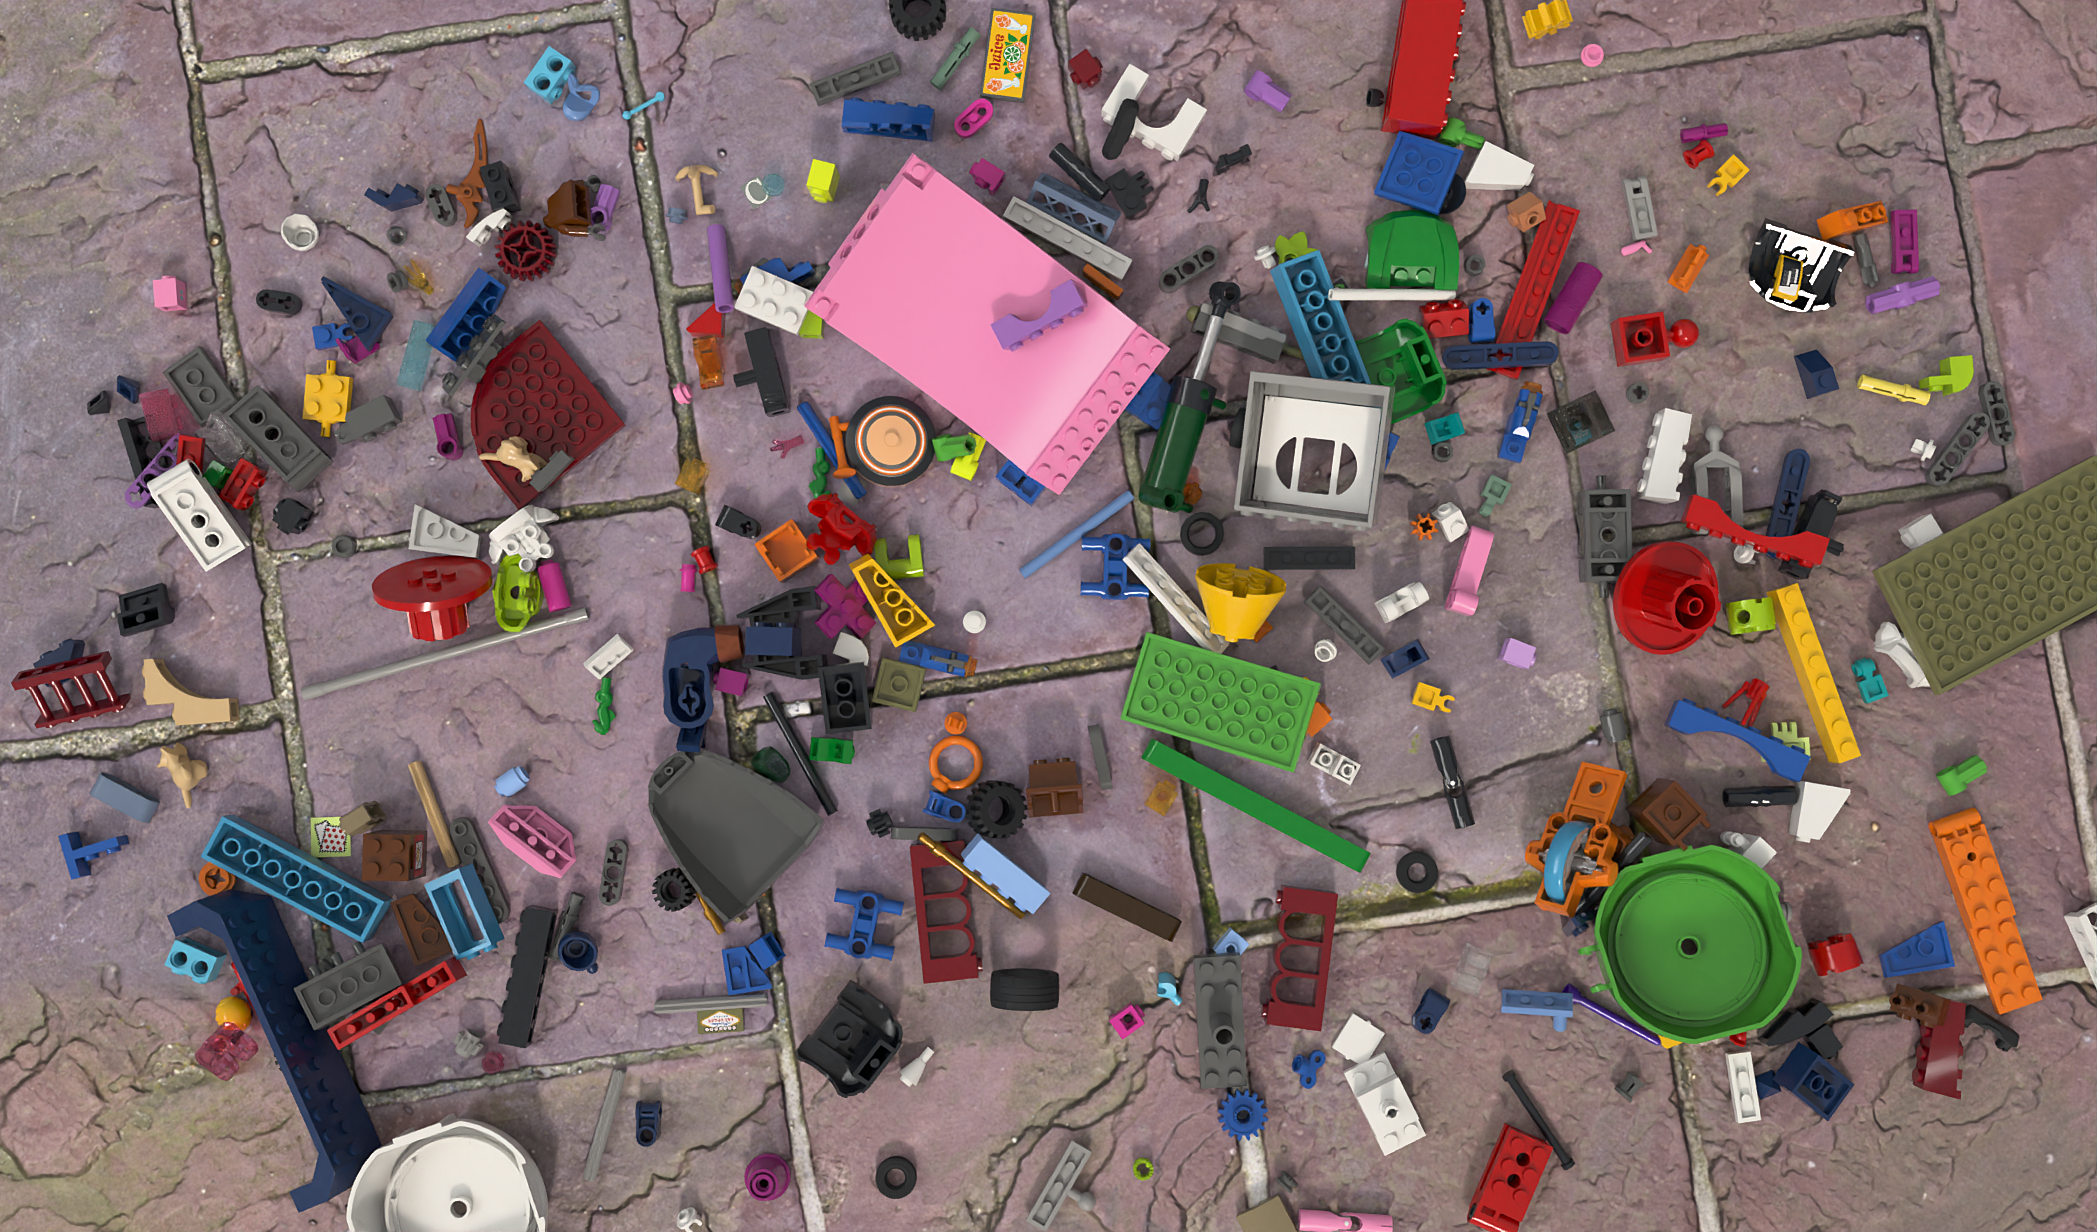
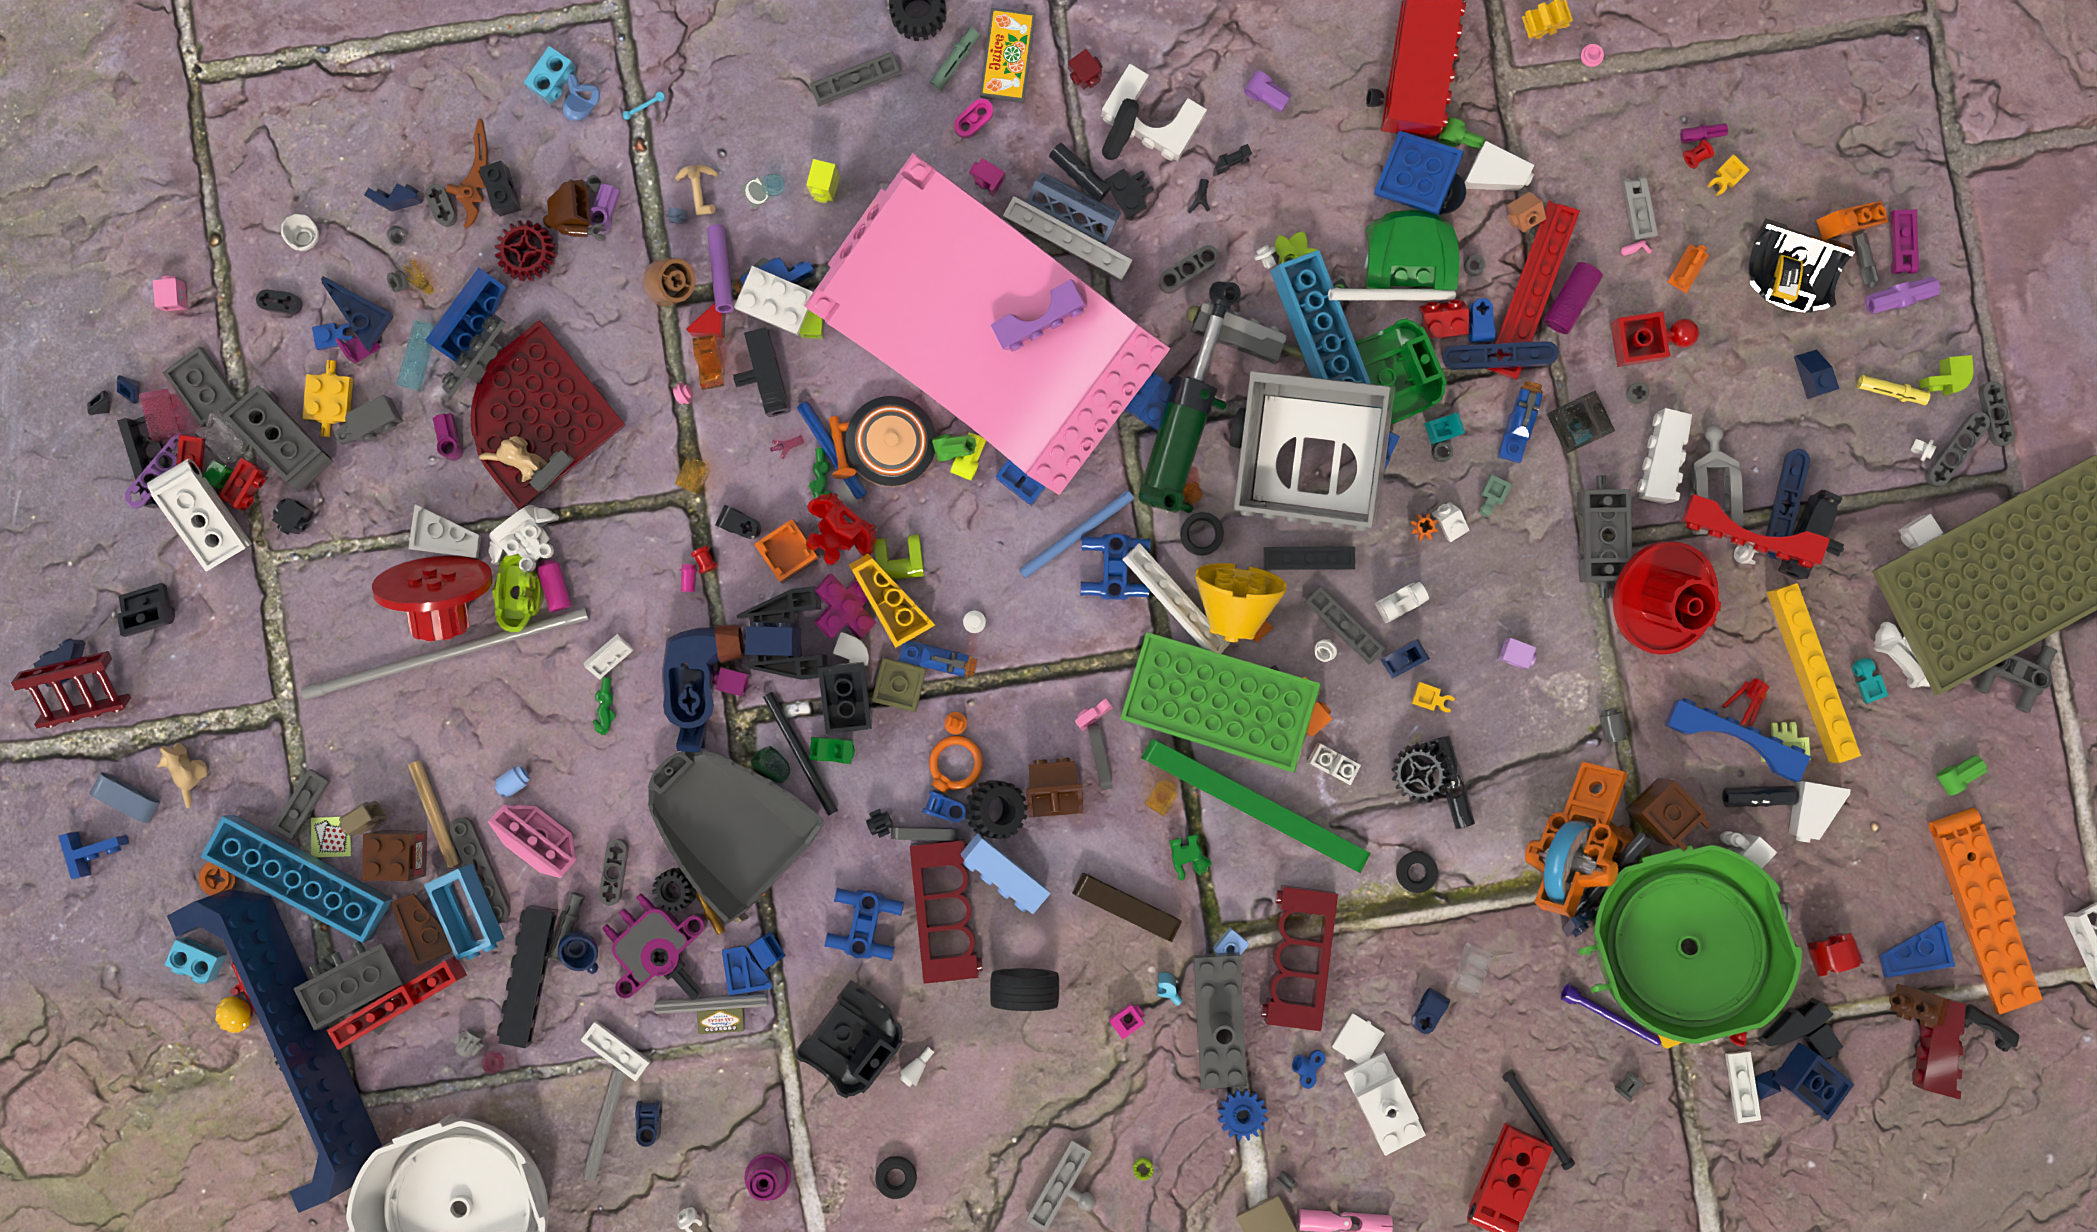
tan arch [142,659,240,726] -> none
clear pink piece [195,1022,258,1081] -> none
dark grey tile [332,535,357,558] -> none
white slope [466,208,513,247] -> none
blue wedge [841,97,935,142] -> none
pearl gold bar [917,832,1026,919] -> none
orange tile [1082,263,1124,301] -> none
bright pink beam [1445,526,1494,616] -> none
medium blue piece [1501,989,1573,1032] -> none
lime brick [1725,597,1777,635] -> none
none -> dark grey plate [272,769,331,840]
none -> white plate [581,1020,651,1081]
none -> piece [602,893,708,1000]
none -> medium nougat brick [642,258,696,306]
none -> bright pink plate [1075,699,1113,732]
none -> green animal [1169,834,1212,881]
none -> black gear [1391,742,1454,804]
none -> dark grey piece [1973,645,2057,713]

